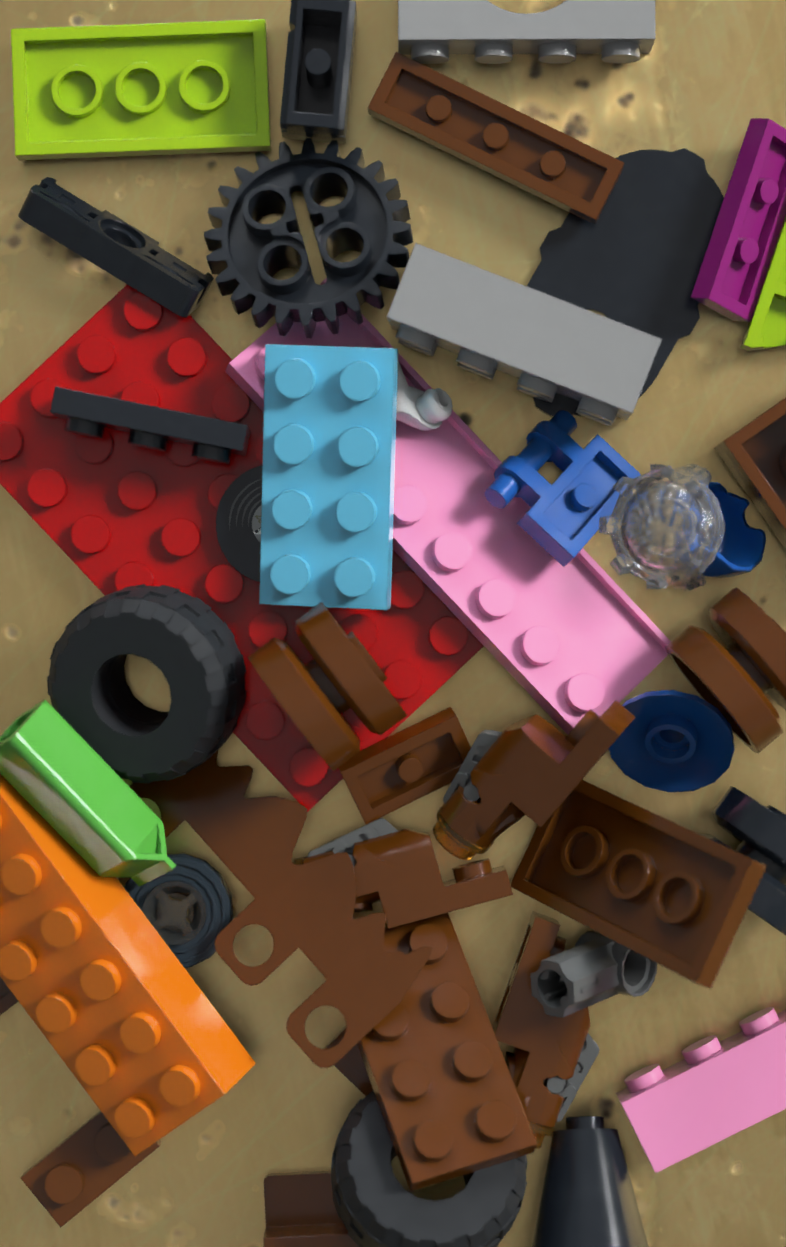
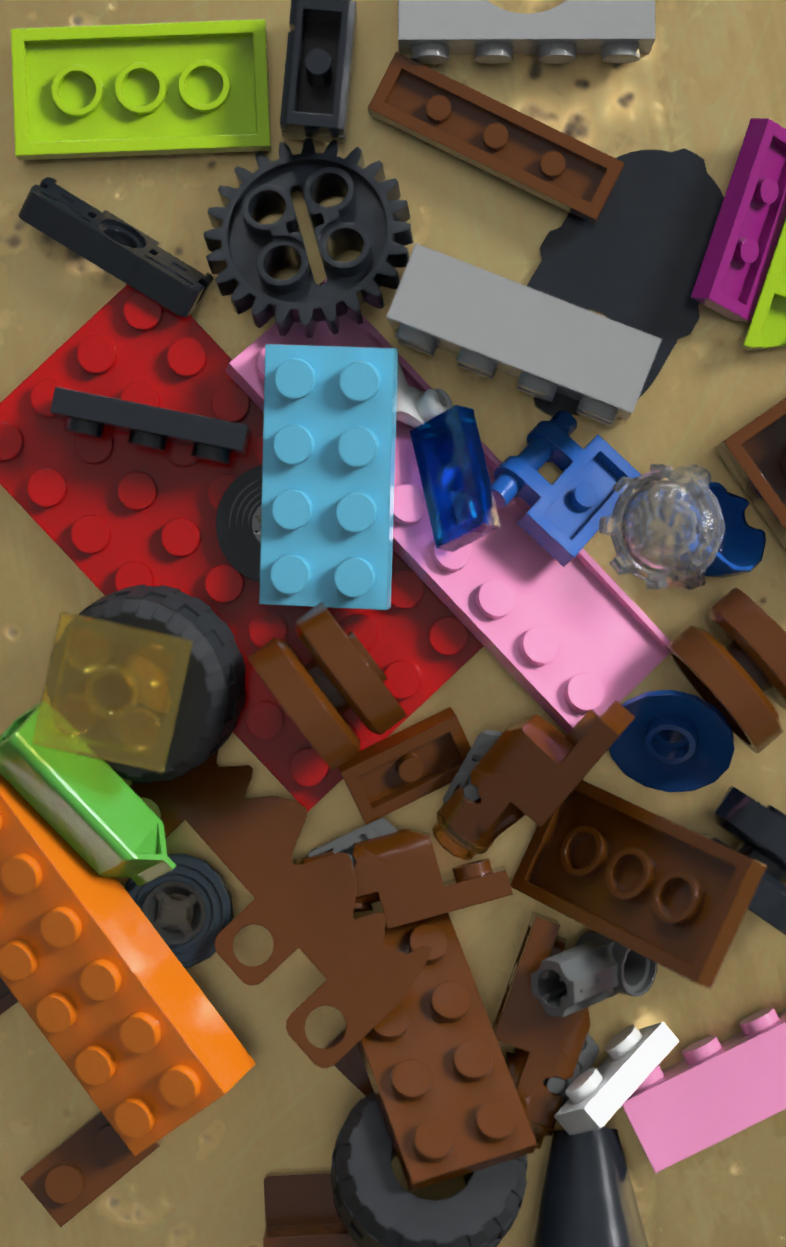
none -> clear yellow plate [32,611,193,773]
none -> clear blue plate [410,405,501,552]
none -> white plate [554,1022,679,1136]

